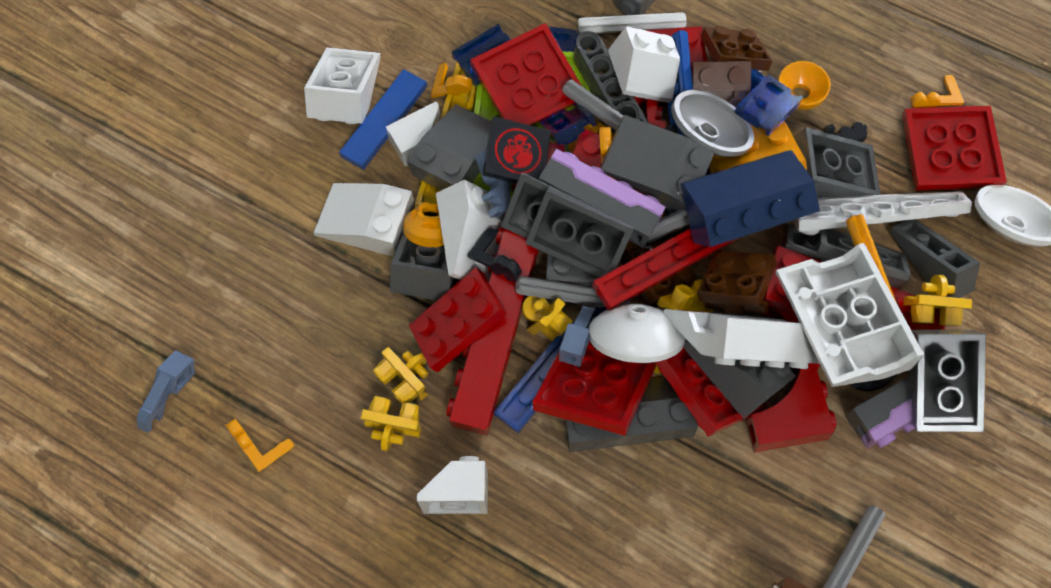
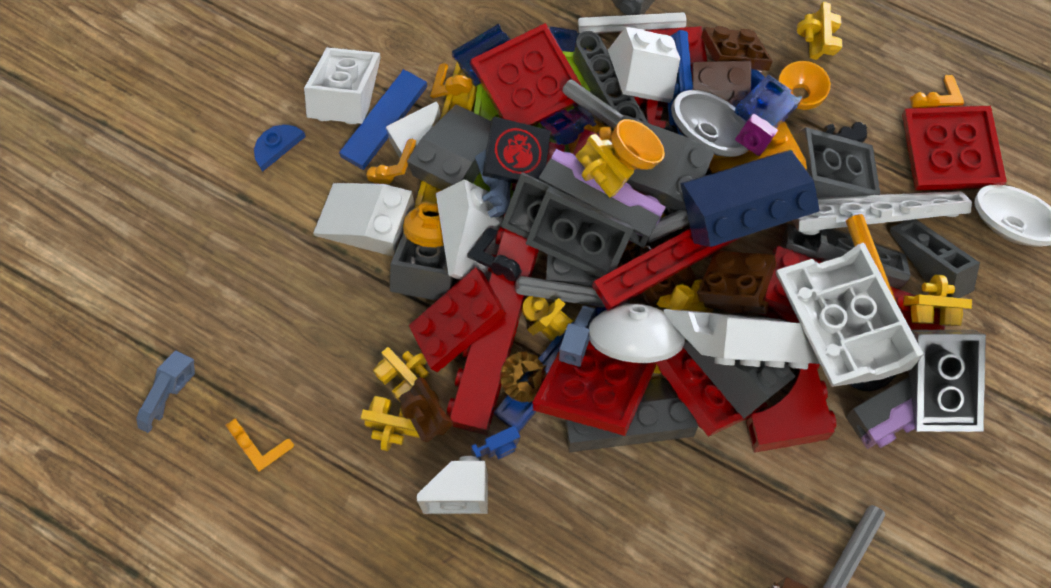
none -> blue plate [254,124,306,172]
none -> light orange piece [366,139,416,184]
none -> reddish brown hips [398,377,453,443]
none -> blue plate [471,425,520,461]
none -> pearl gold gear [500,351,547,402]
none -> yellow hips [575,134,634,198]
none -> light orange piece [611,119,665,170]
none -> magenta bracket [735,114,778,157]
none -> yellow hips [797,2,842,60]

